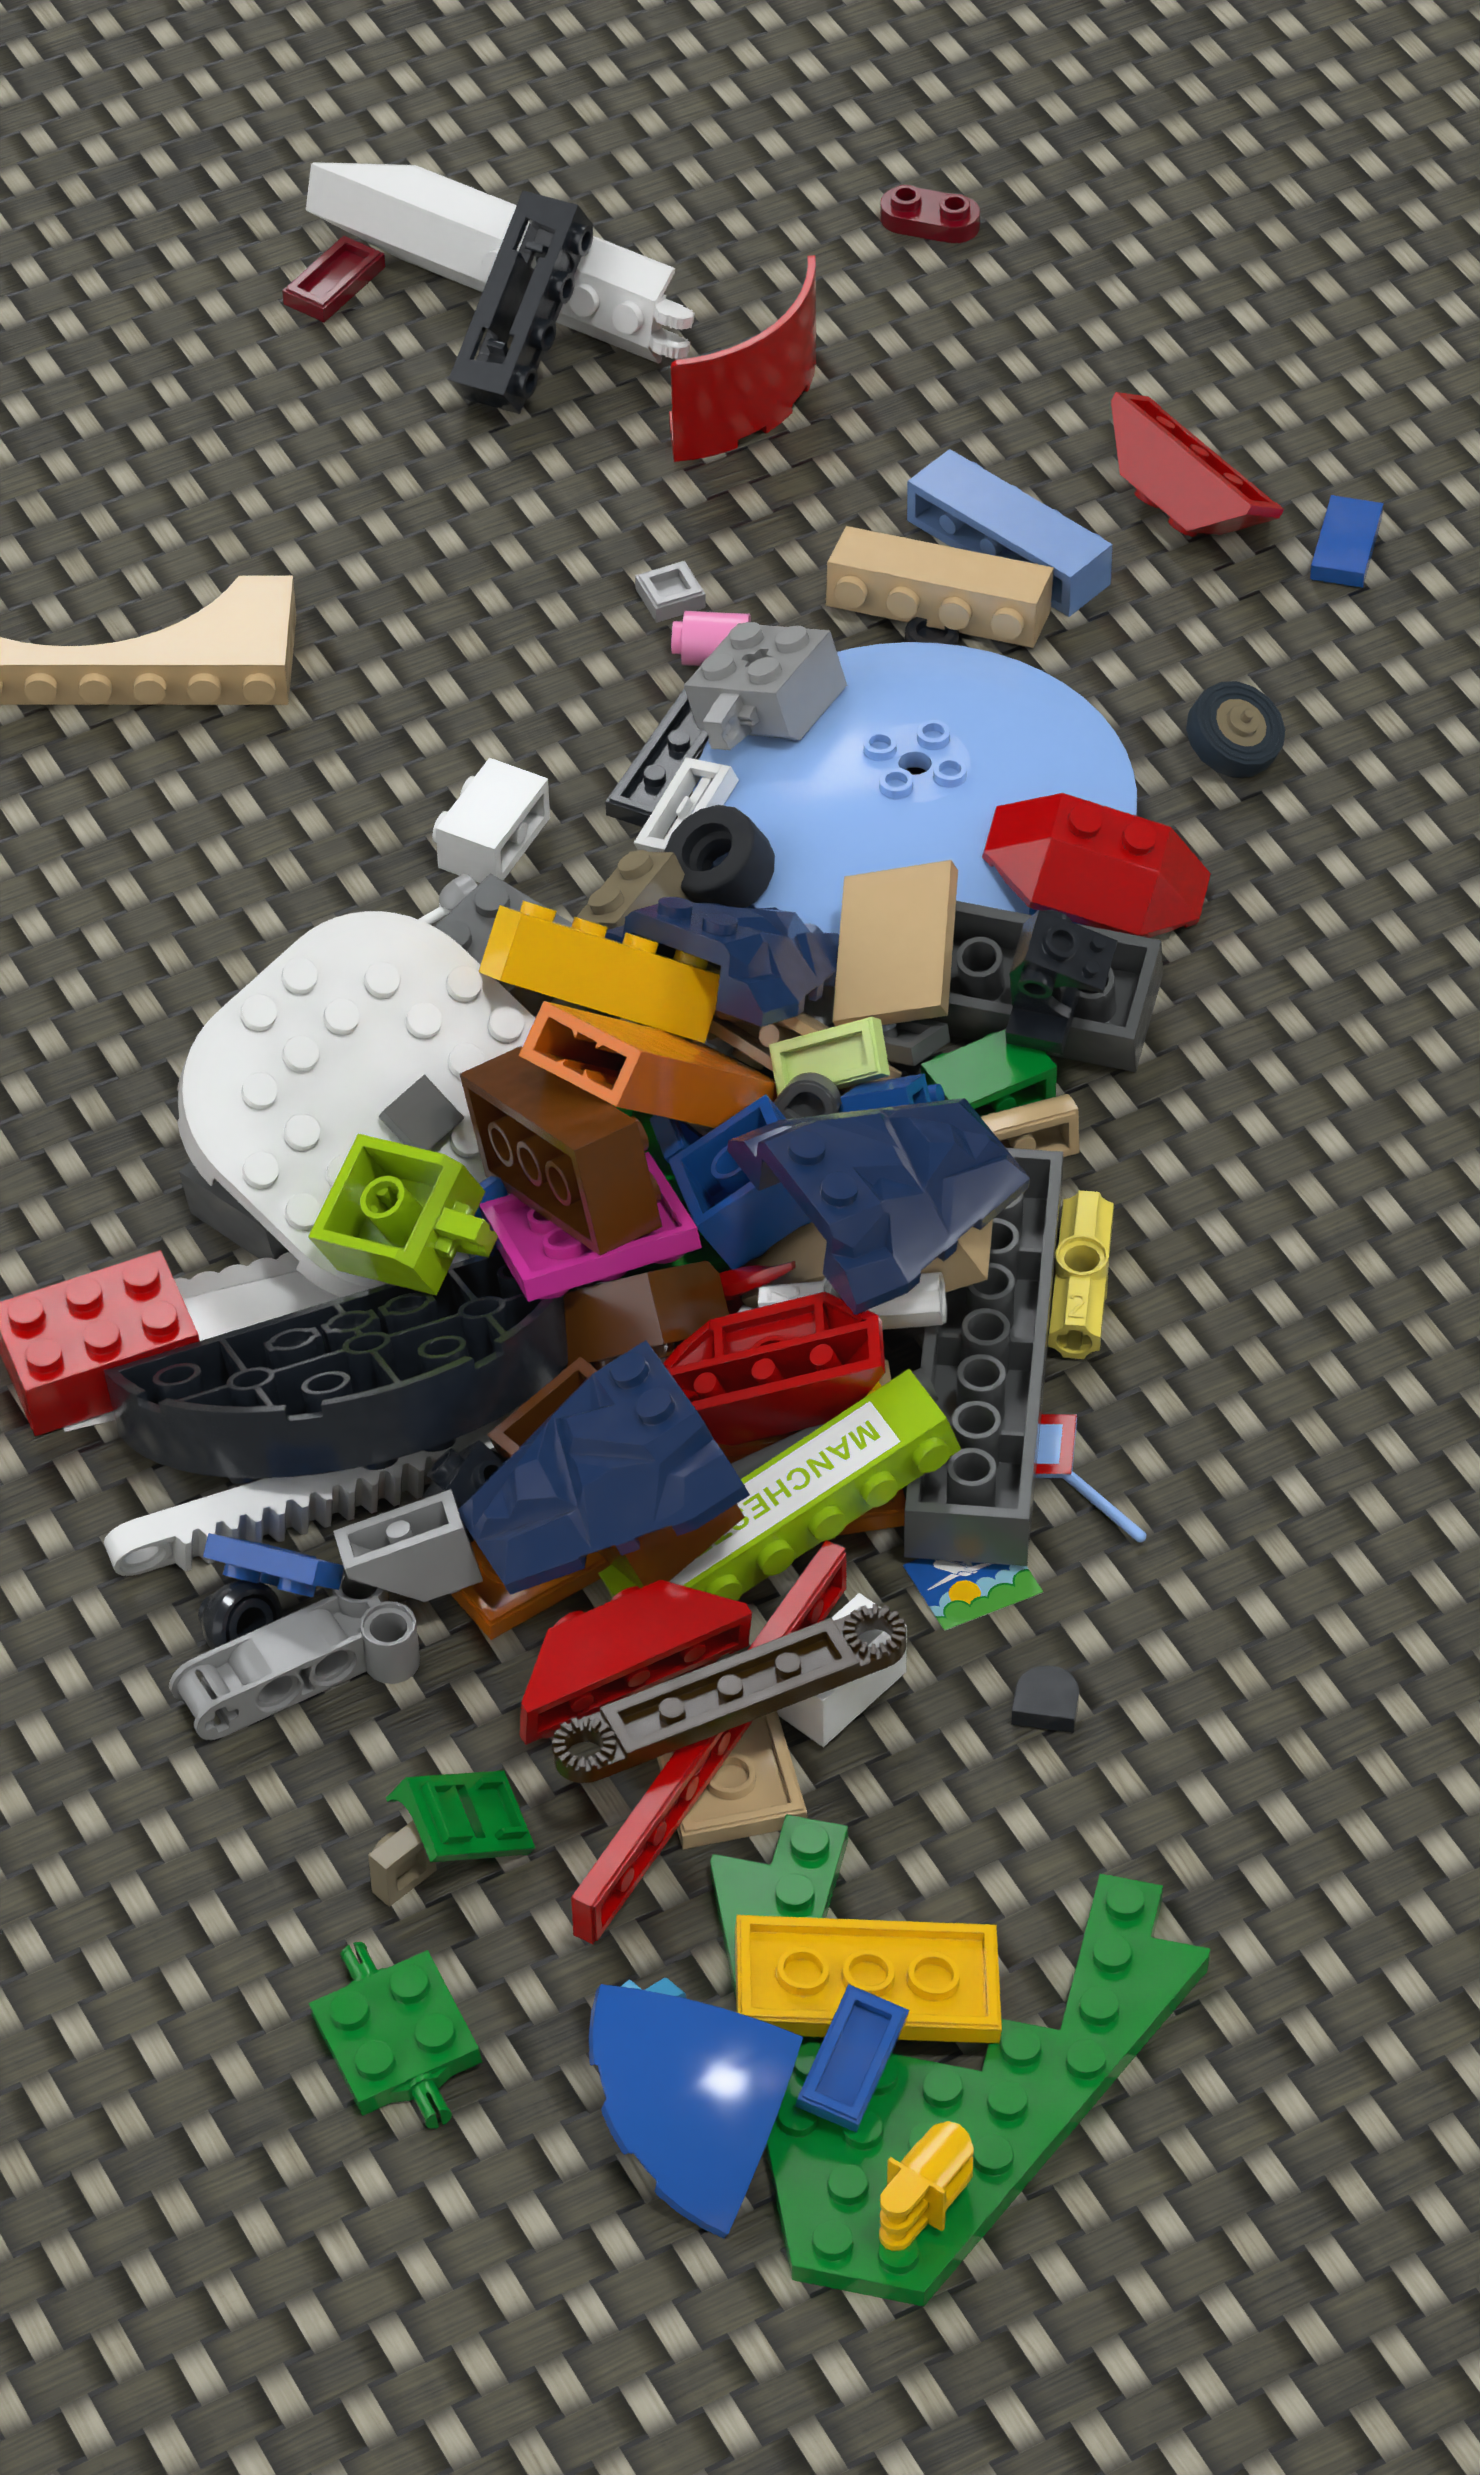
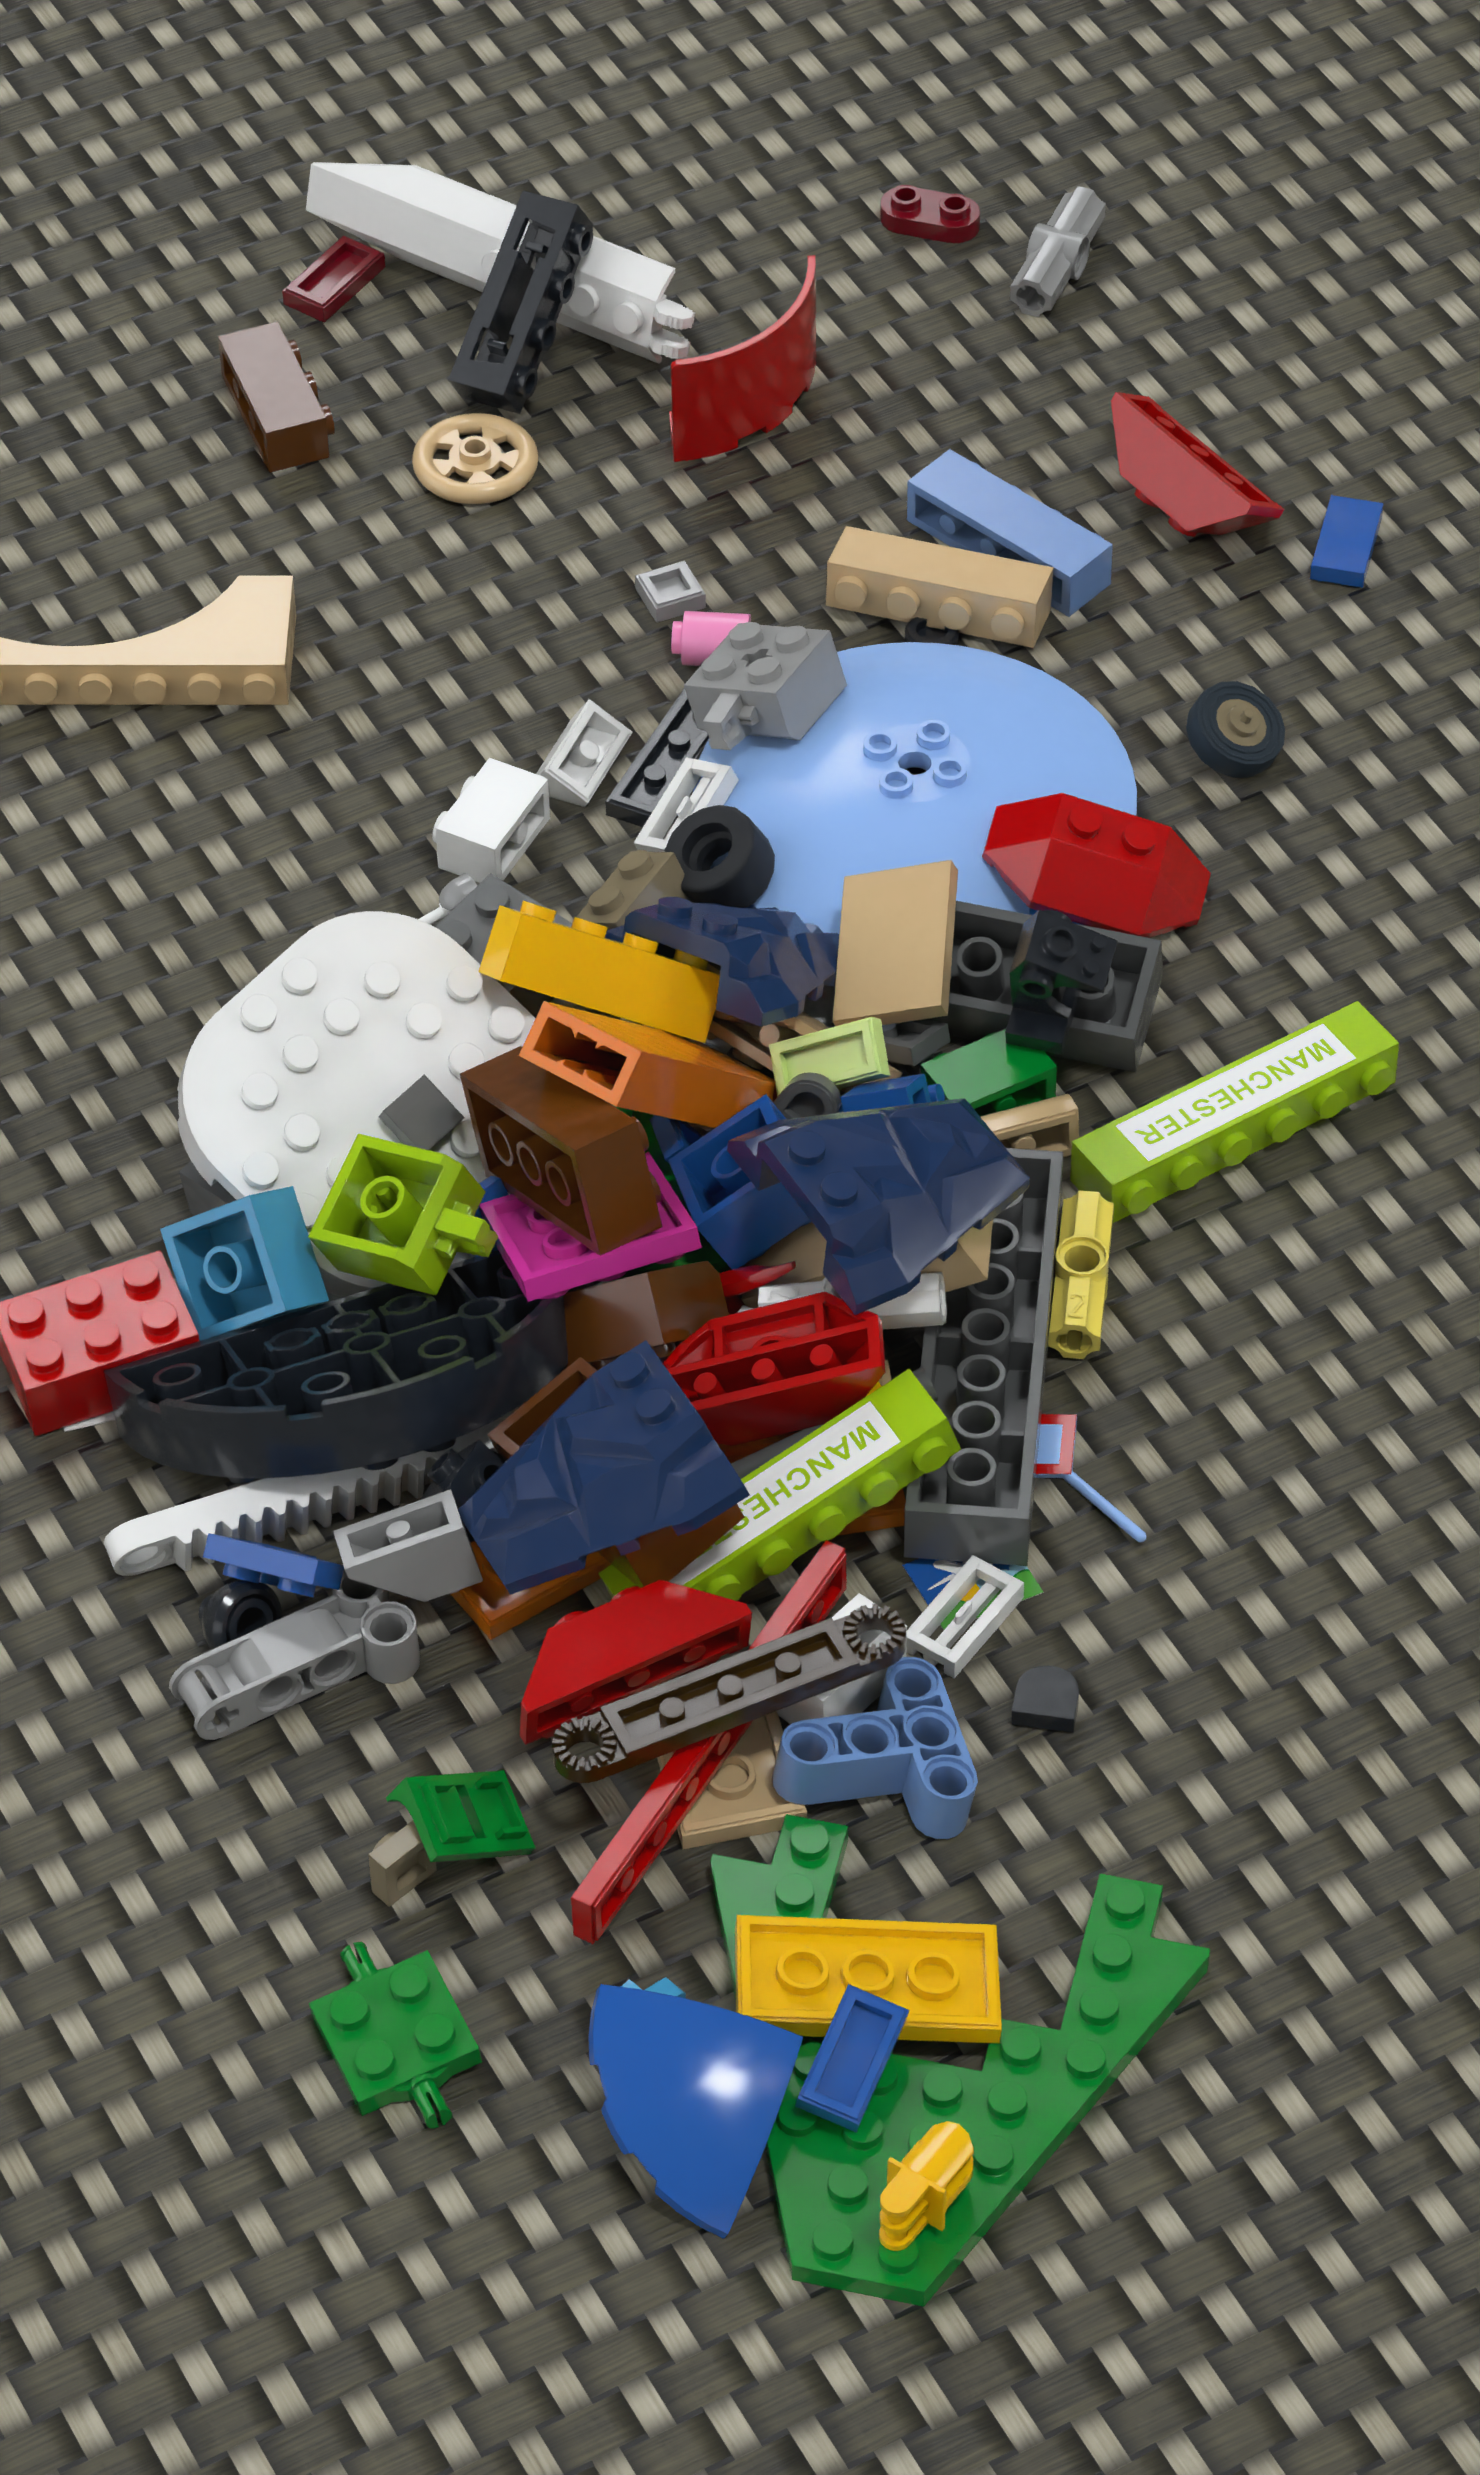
none -> dark azure brick [160,1186,329,1341]
none -> brick [218,321,335,473]
none -> tan plate [412,413,538,504]
none -> white slope [536,699,633,807]
none -> medium blue beam [772,1657,978,1839]
none -> white tile [906,1555,1024,1678]
none -> light grey piece [1010,186,1106,317]
none -> lime brick [1070,1001,1399,1223]

